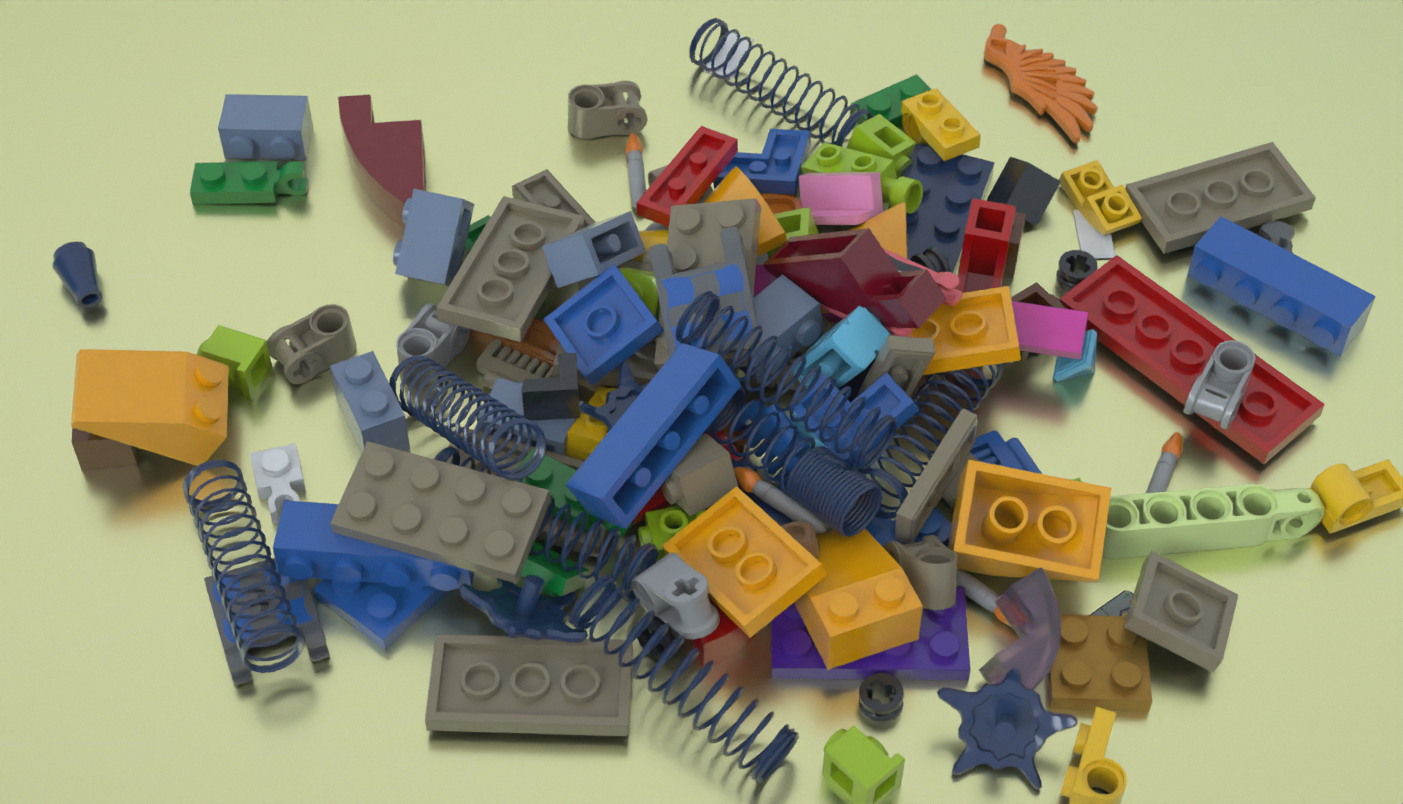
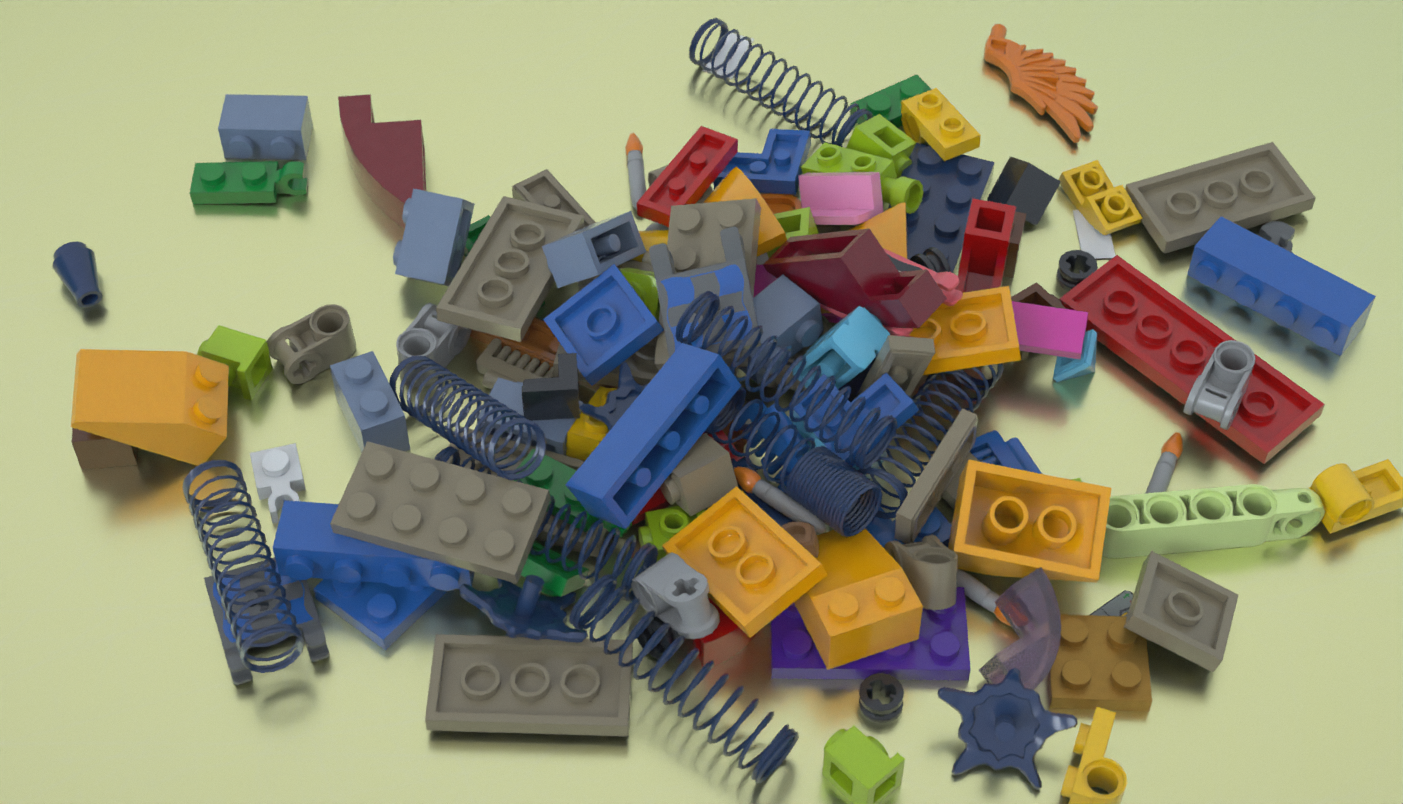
dark tan piece [568,80,648,139] -> none

